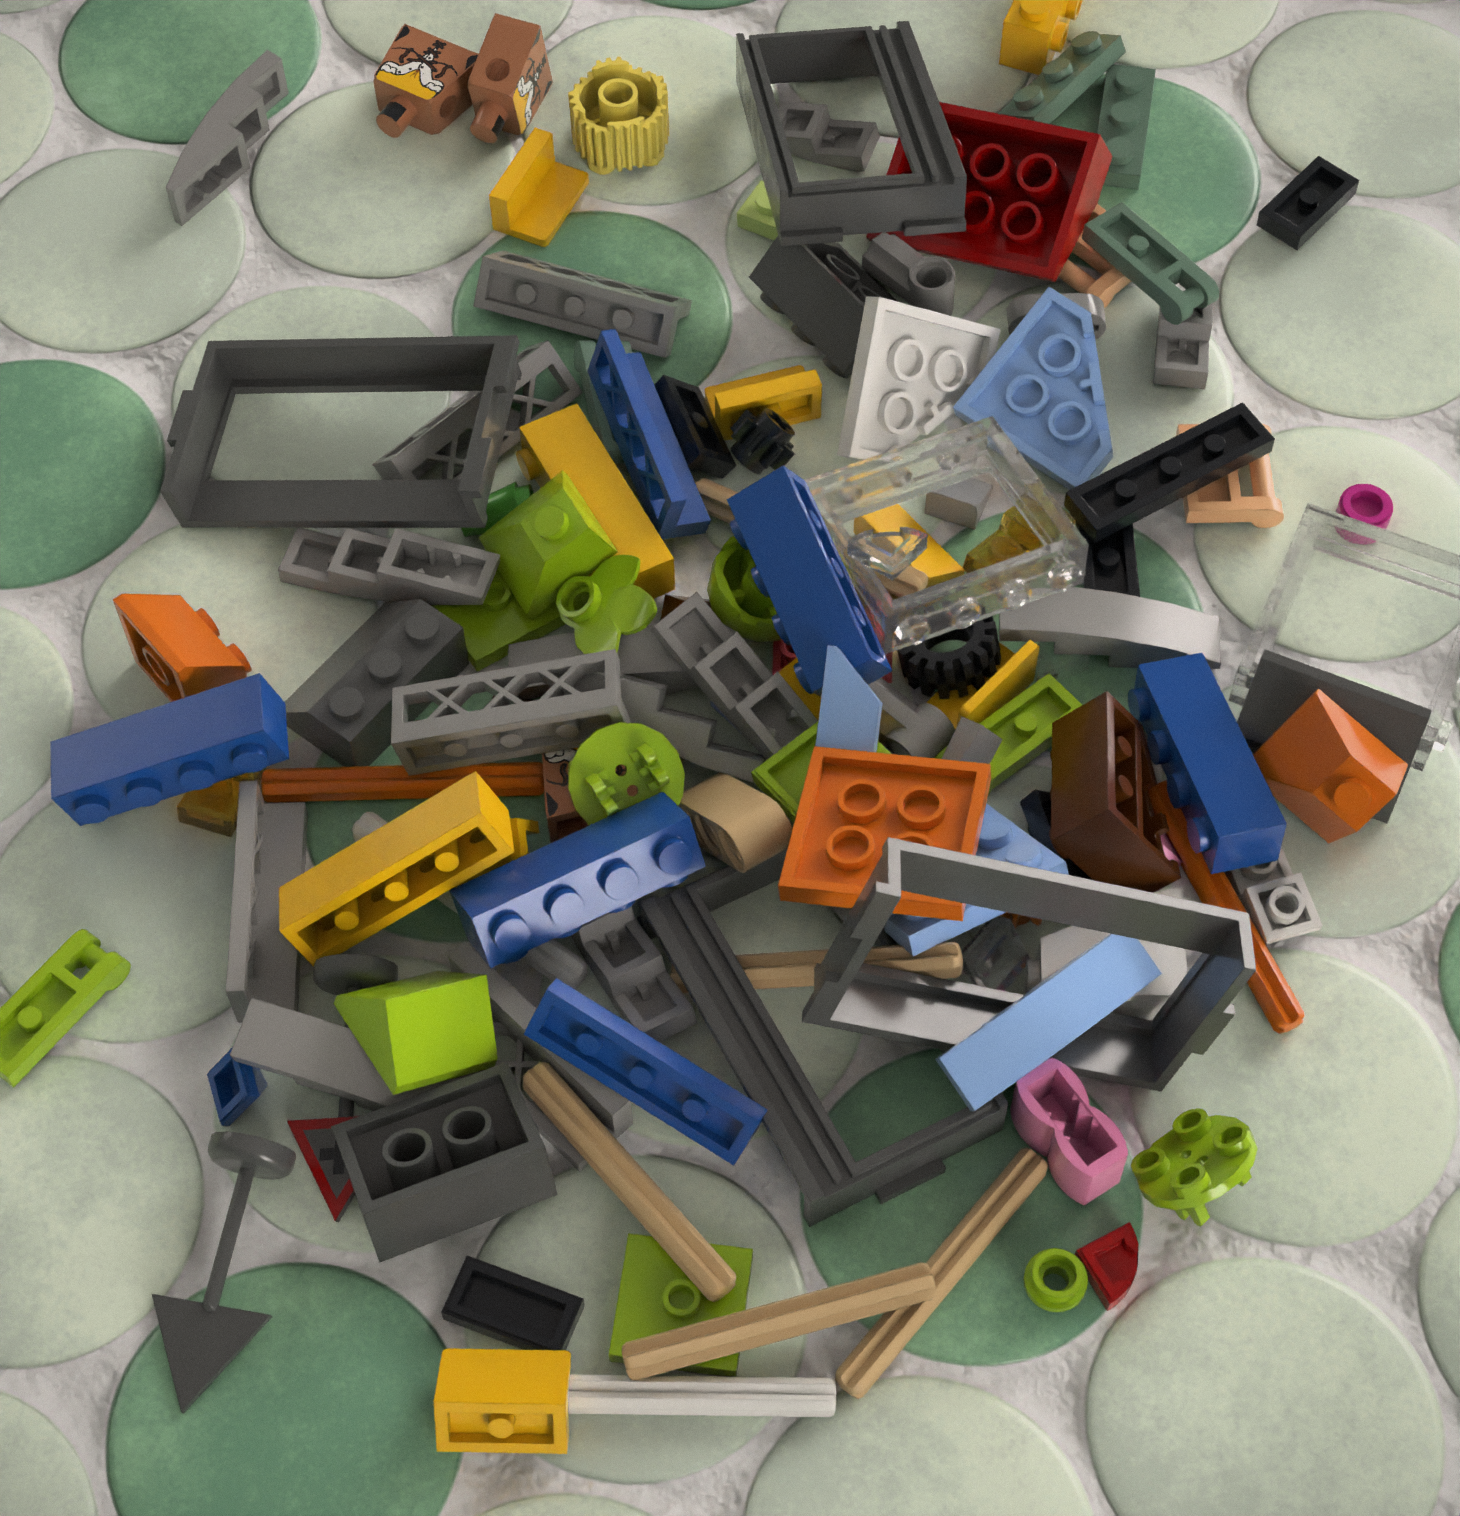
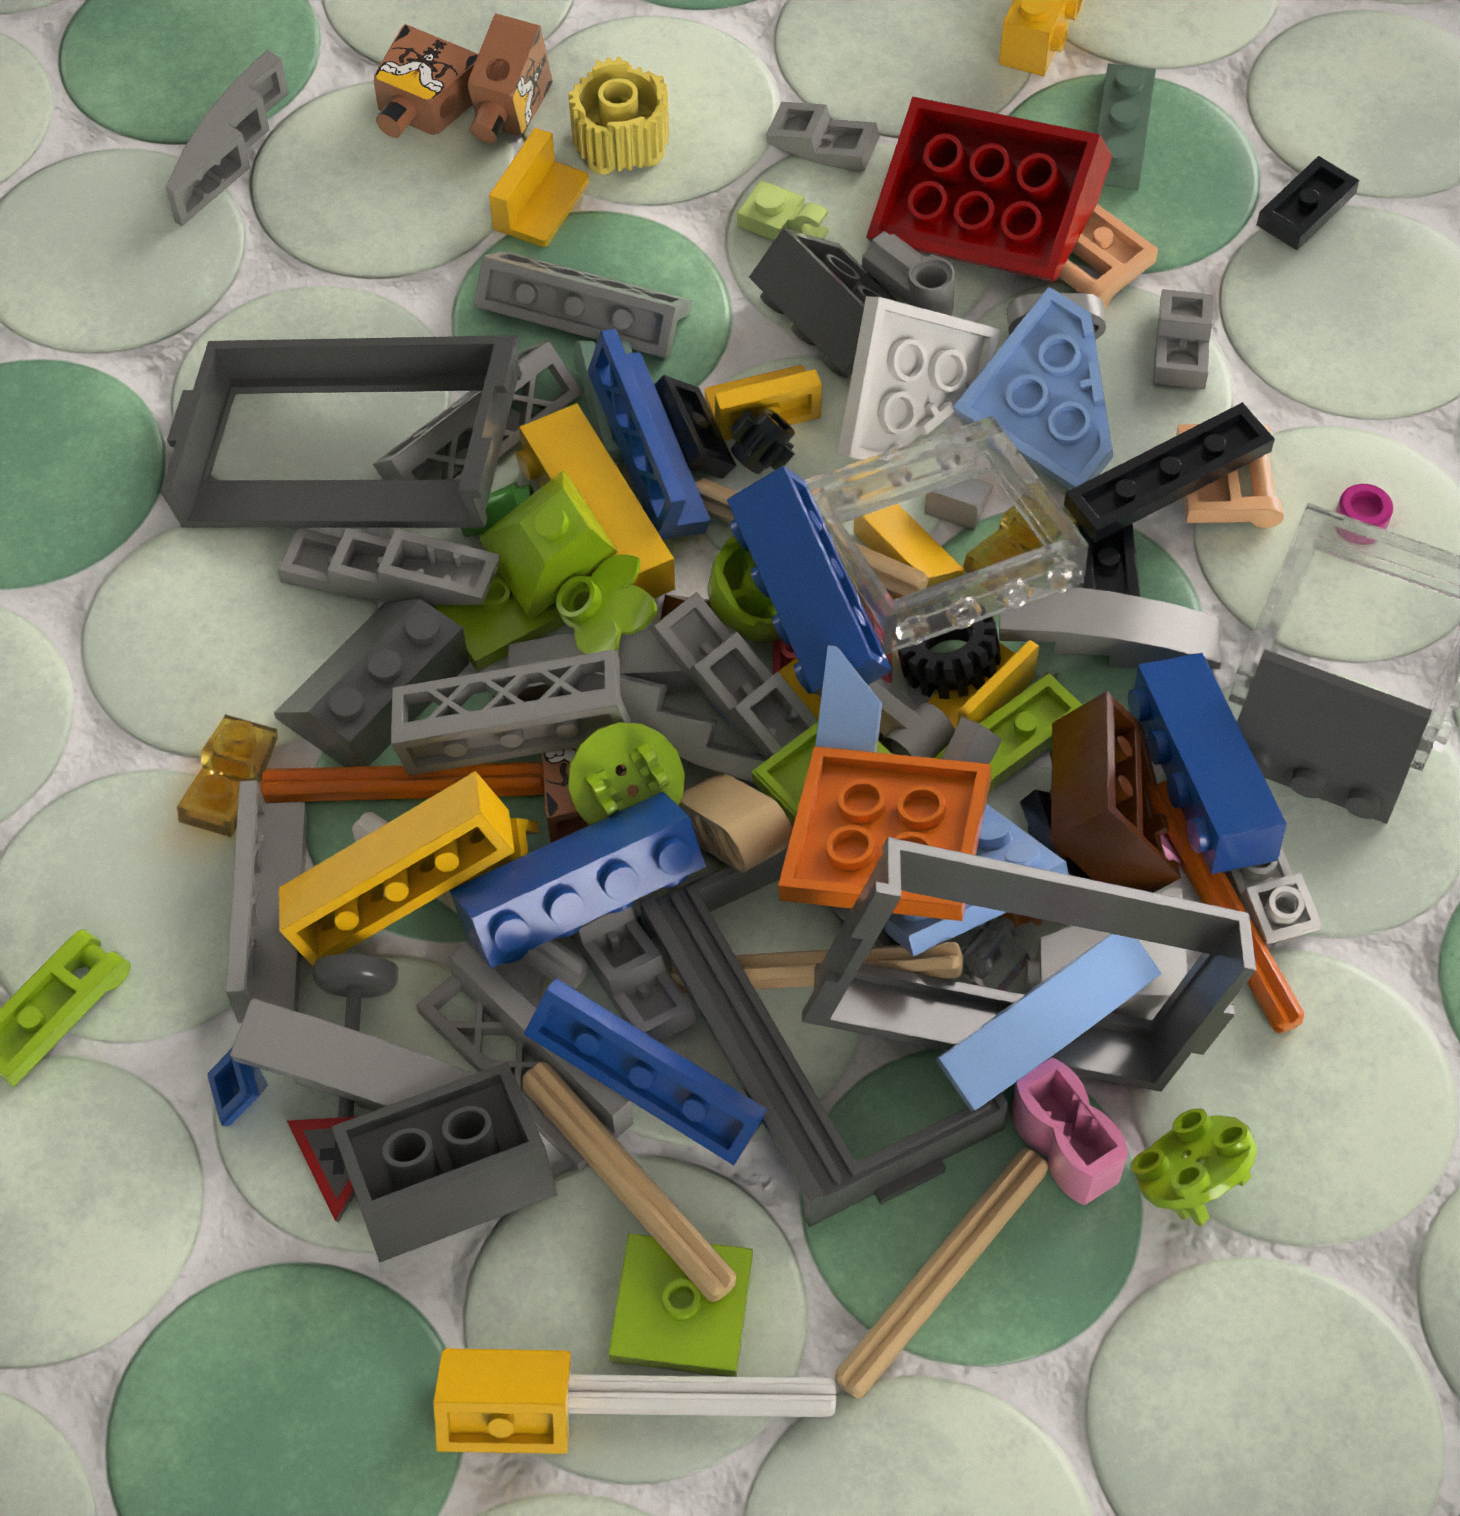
blue brick [50,673,289,826] -> none
orange slope [113,594,252,702] -> none
dark grey piece [152,1131,296,1414] -> none
lime slope [333,971,498,1095] -> none
black tile [441,1255,585,1350] -> none
tan axle [622,1262,936,1381] -> none
dark grey piece [736,21,967,246] -> none
clear tile [847,527,928,581] -> none
sand green plate [998,31,1126,124] -> none
lime plate [1023,1248,1088,1312] -> none
red tile [1075,1222,1139,1311] -> none
sand green plate [1082,202,1219,325] -> none
orange slope [1253,689,1408,843] -> none

